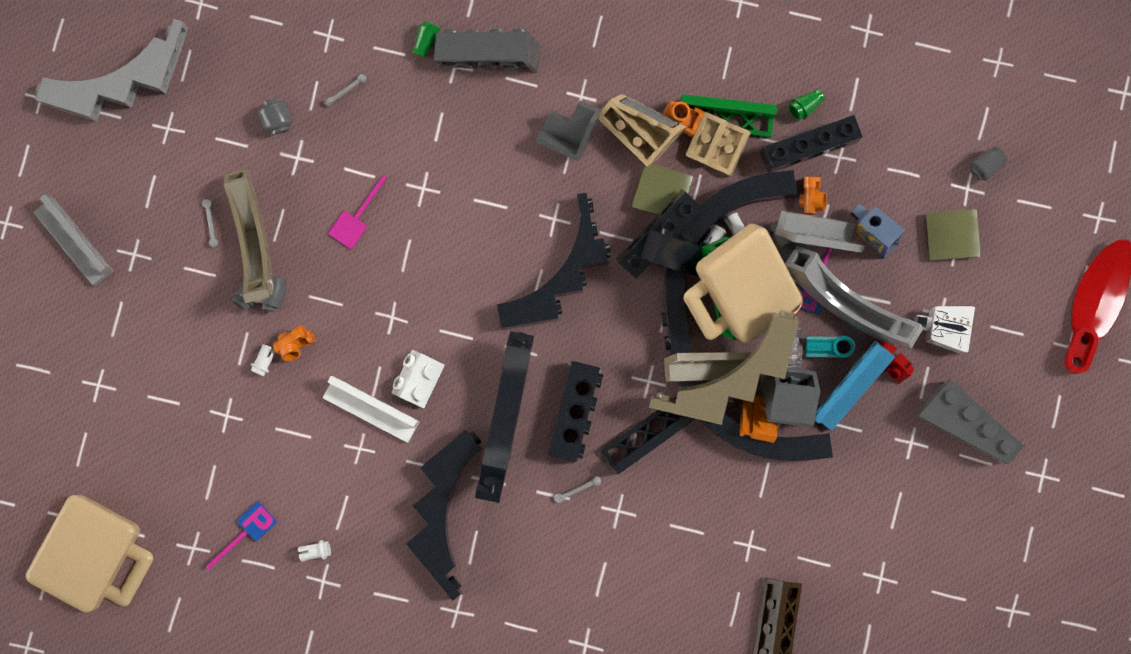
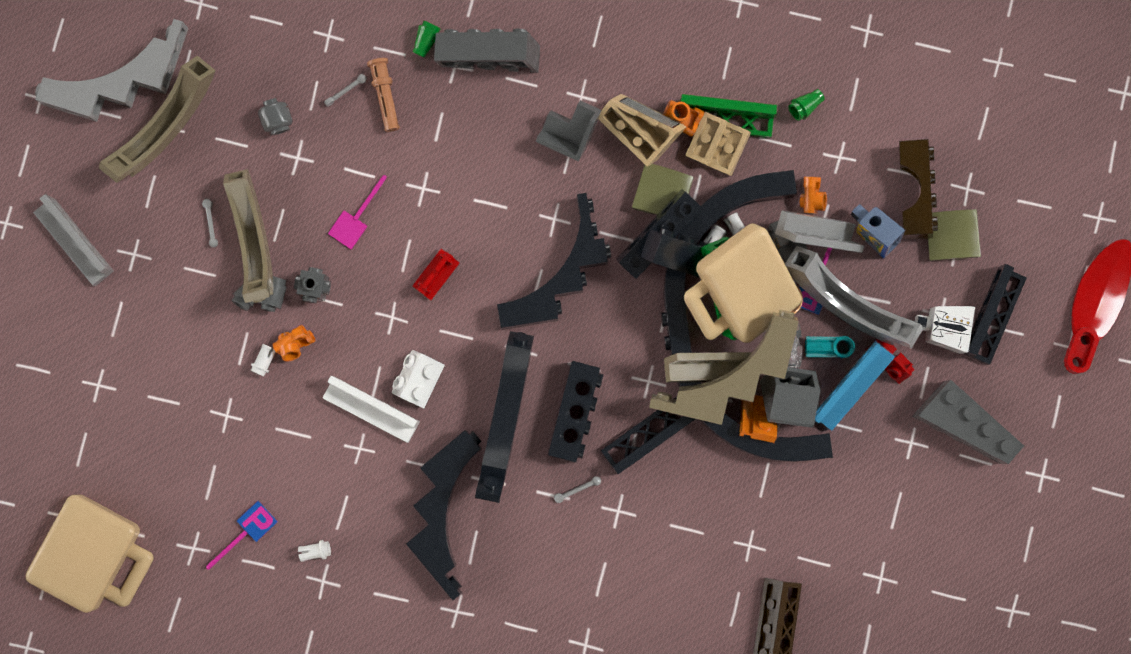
black brick [760,115,863,173] -> none
dark grey brick [970,146,1007,181] -> none
none -> dark tan arch [99,56,216,183]
none -> dark grey brick [294,267,331,303]
none -> nougat pin [367,58,400,132]
none -> red hinge [412,249,460,300]
none -> dark brown arch [899,139,938,240]
none -> black fence [963,264,1027,365]

